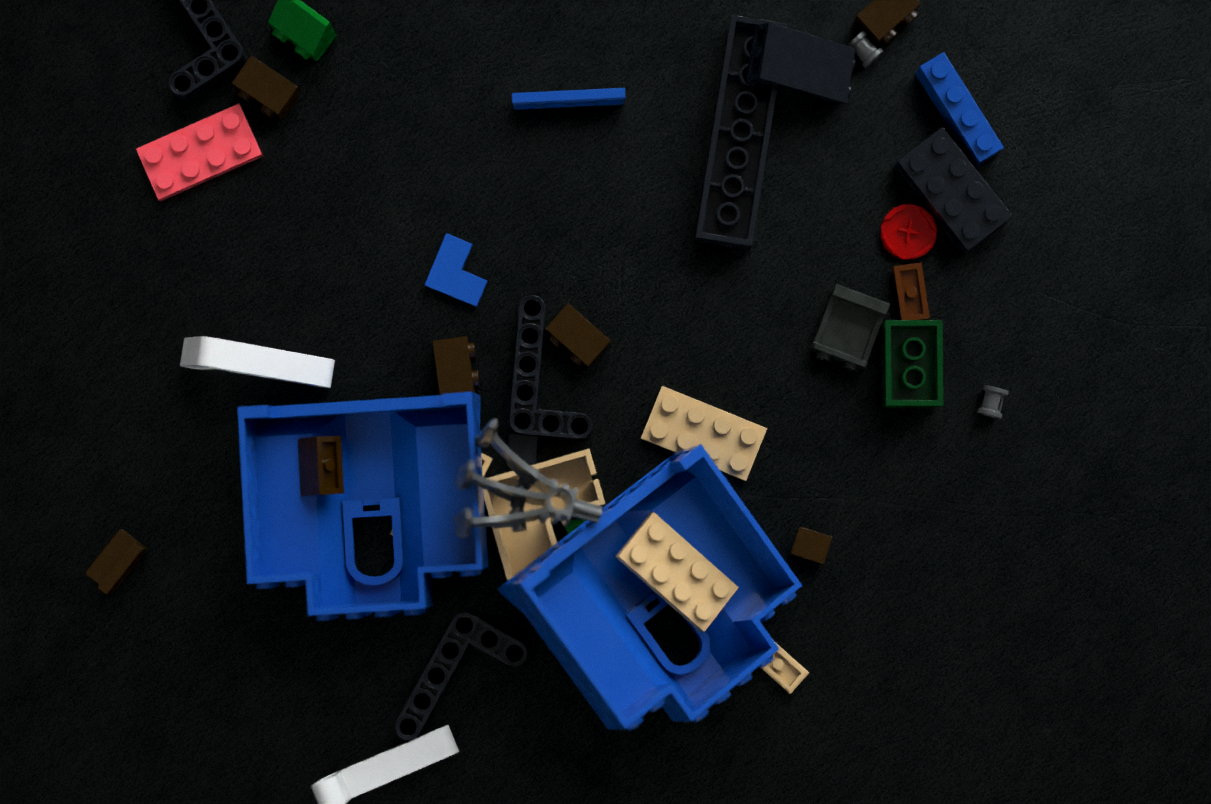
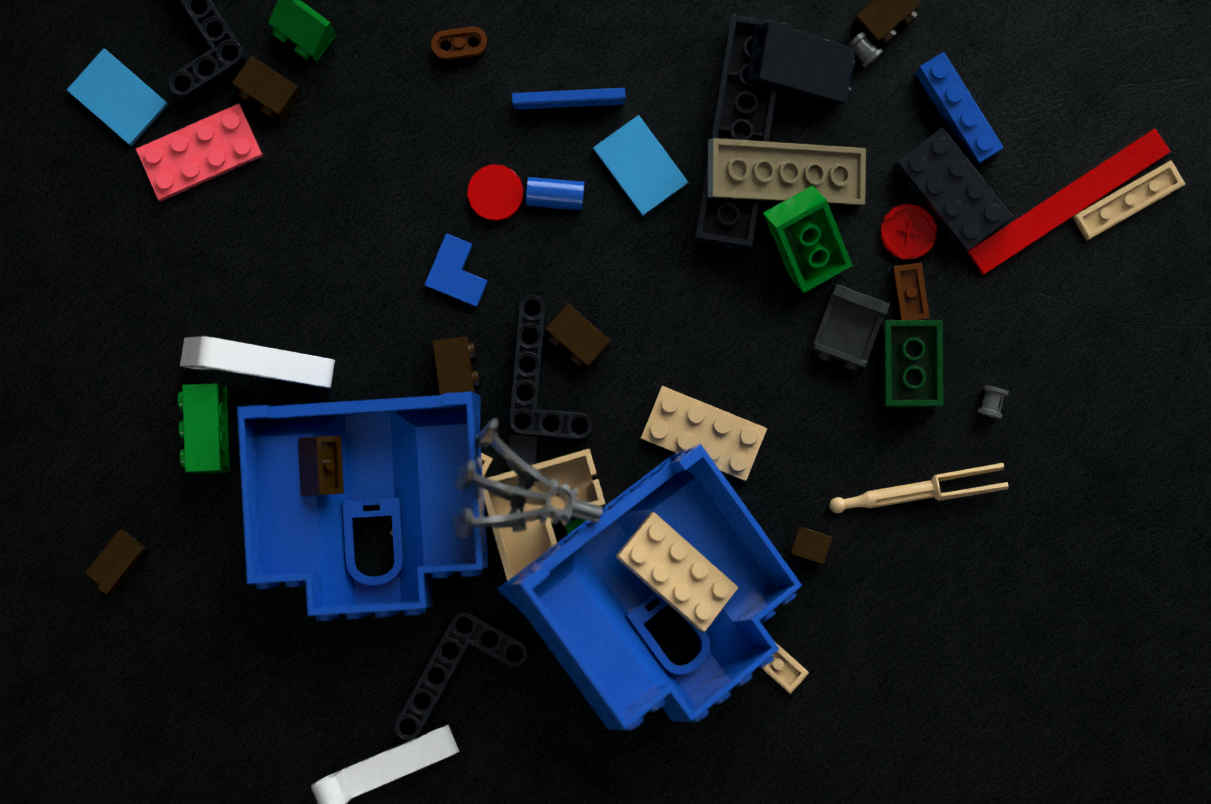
none -> dark azure tile [67,48,169,146]
none -> green brick [178,383,230,474]
none -> reddish brown plate [431,27,488,60]
none -> red tile [467,164,524,221]
none -> blue brick [526,177,585,211]
none -> dark azure tile [593,115,688,216]
none -> dark tan plate [708,138,866,205]
none -> green brick [763,185,853,293]
none -> tan piece [829,463,1008,513]
none -> red tile [967,129,1171,275]
none -> tan tile [1073,160,1185,241]

